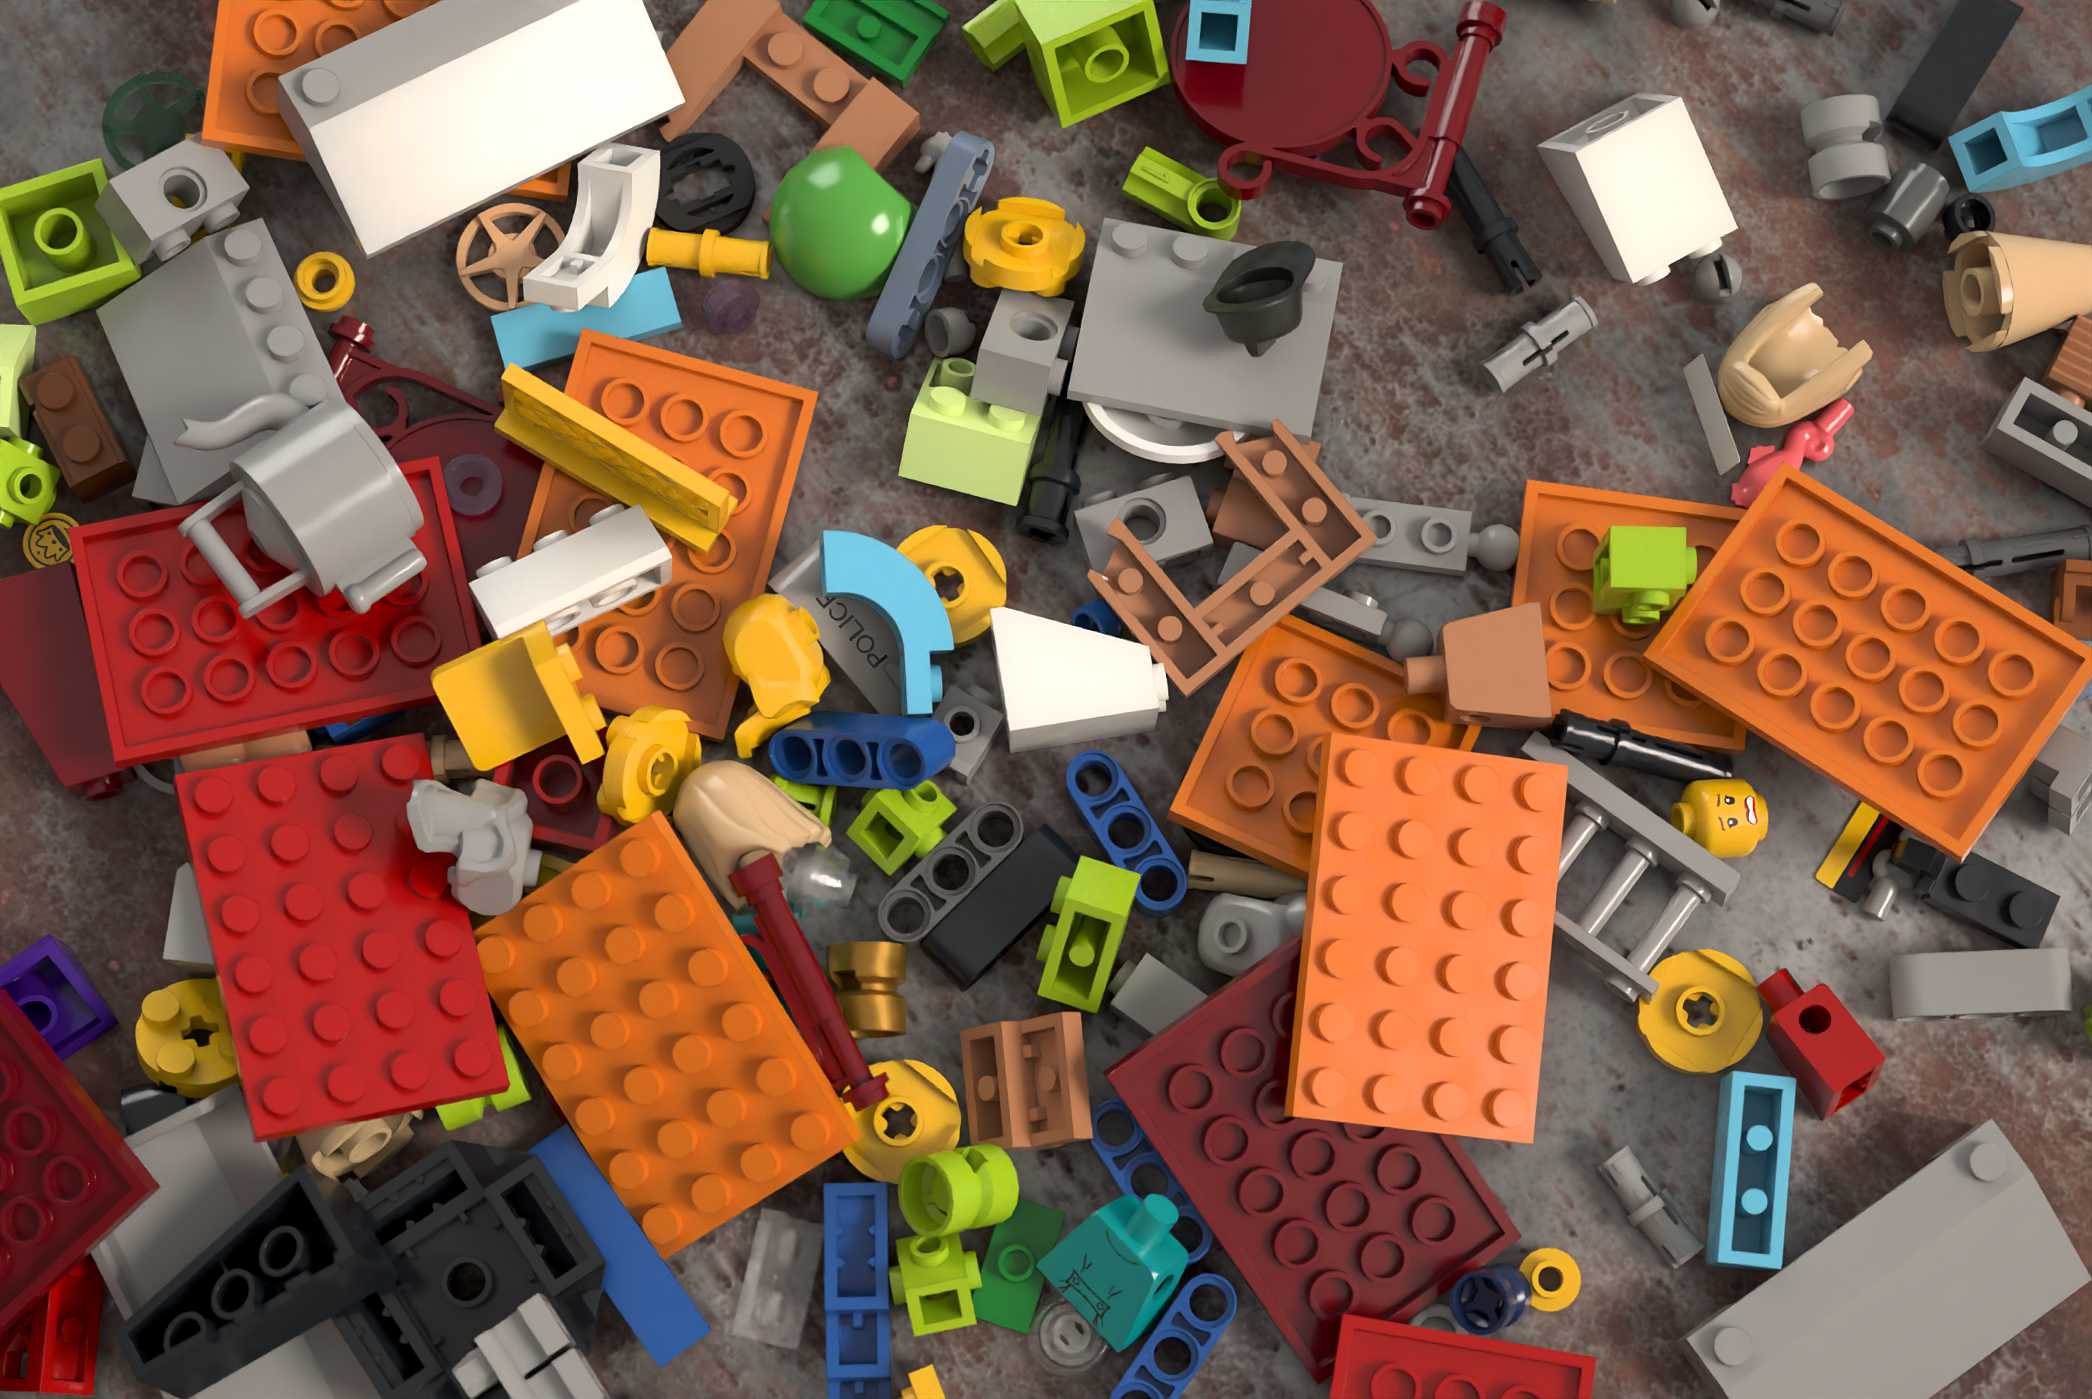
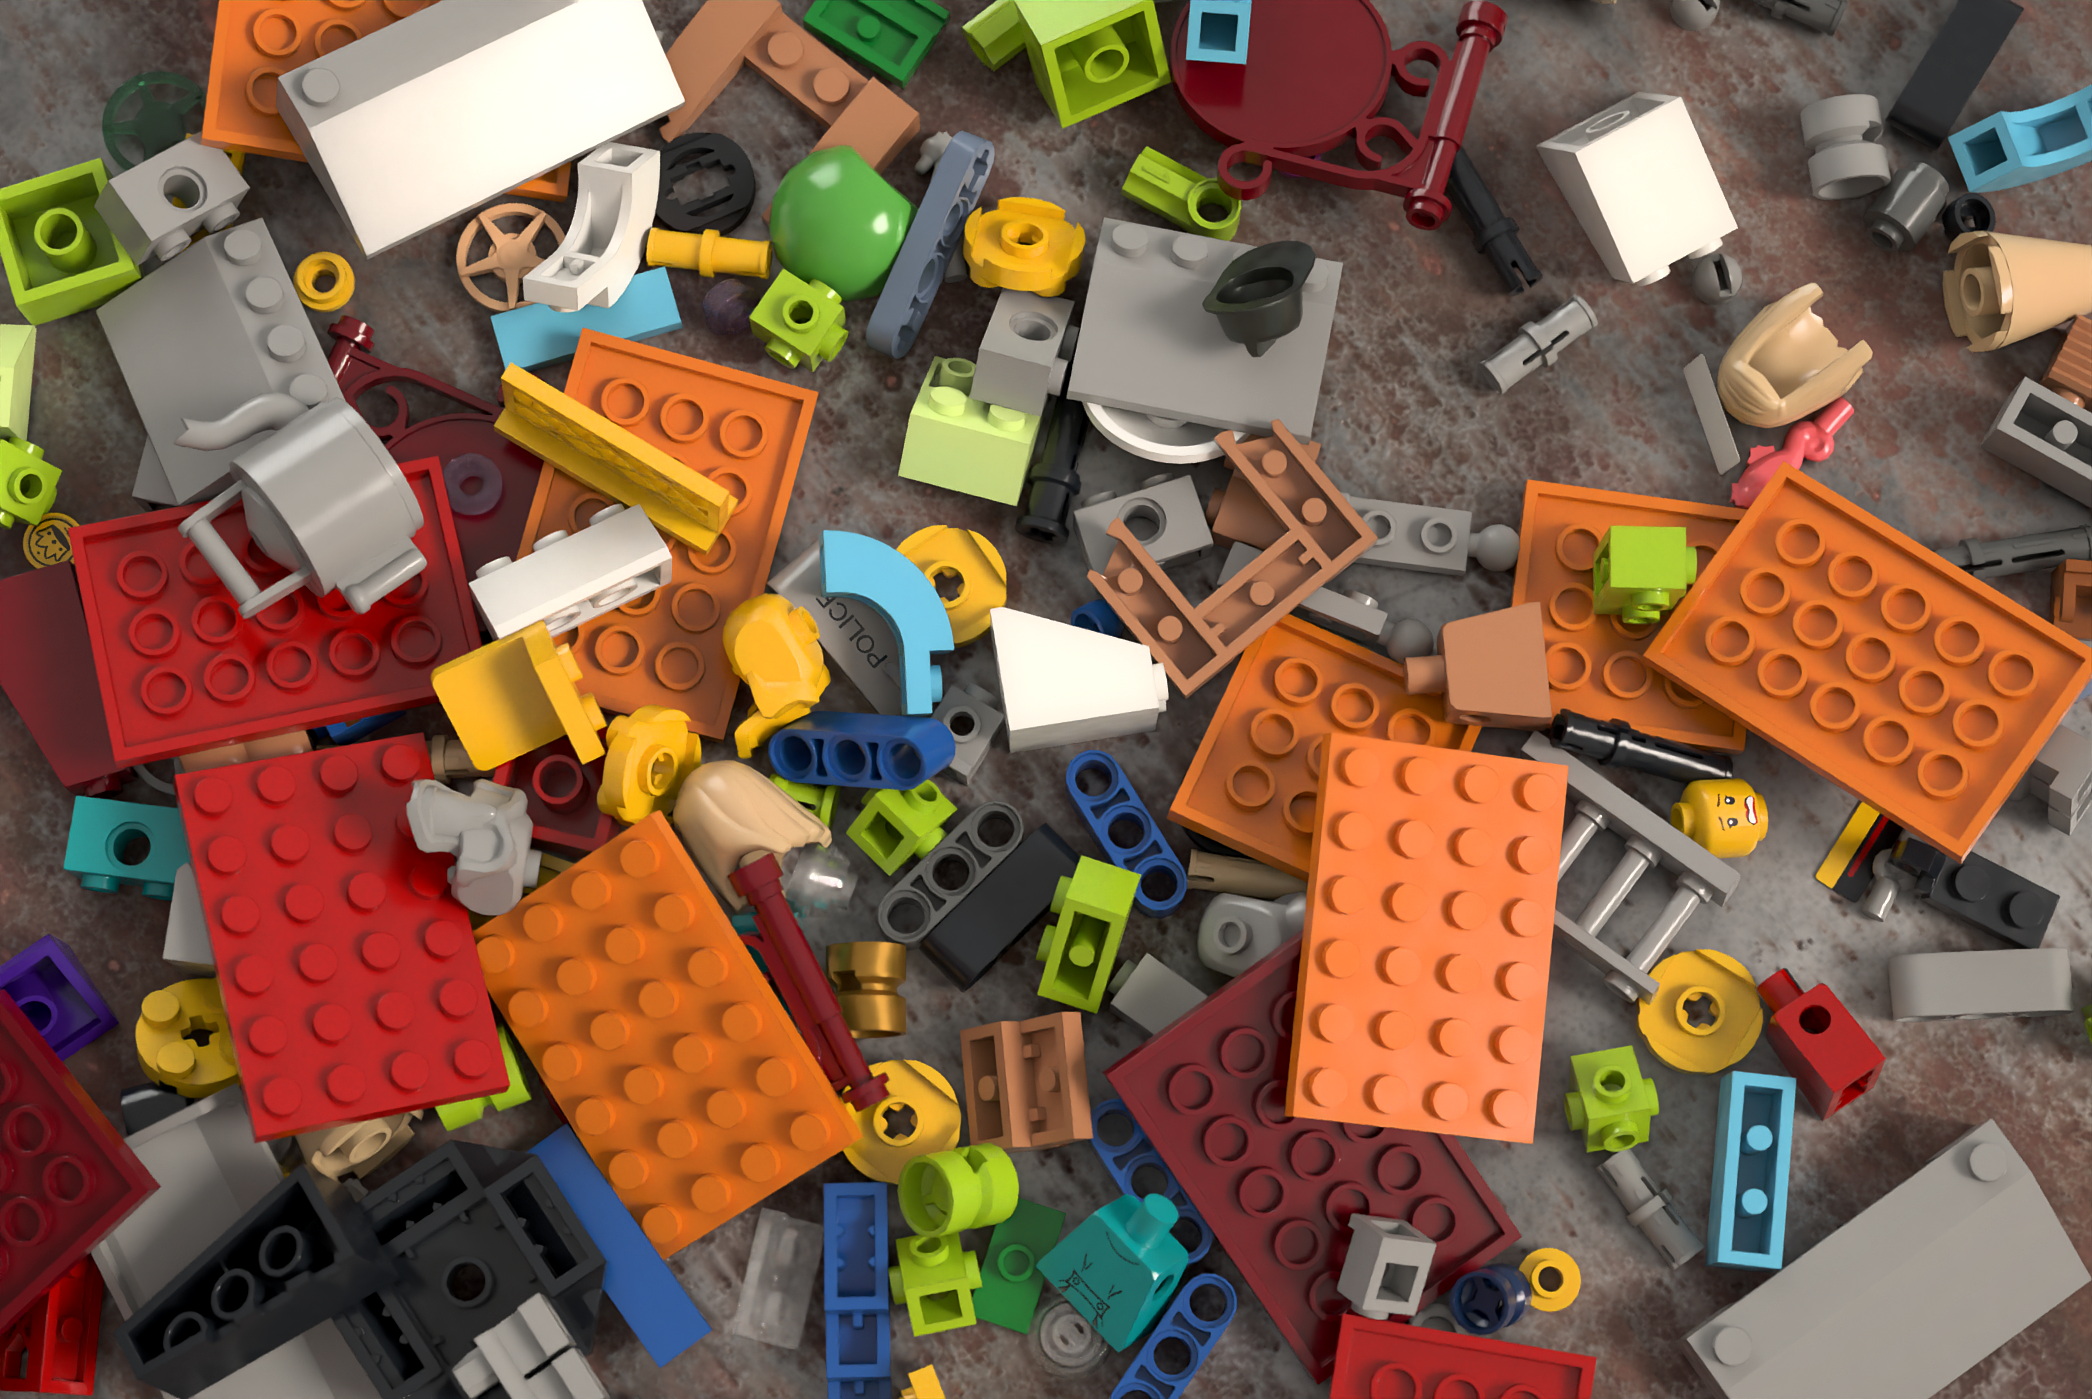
reddish brown brick [18,355,138,504] -> none
light grey hinge [925,307,977,358] -> none
none -> teal brick [63,796,191,901]
none -> lime brick [749,269,849,373]
none -> light grey brick [1337,1213,1437,1320]
none -> lime brick [1563,1045,1659,1153]

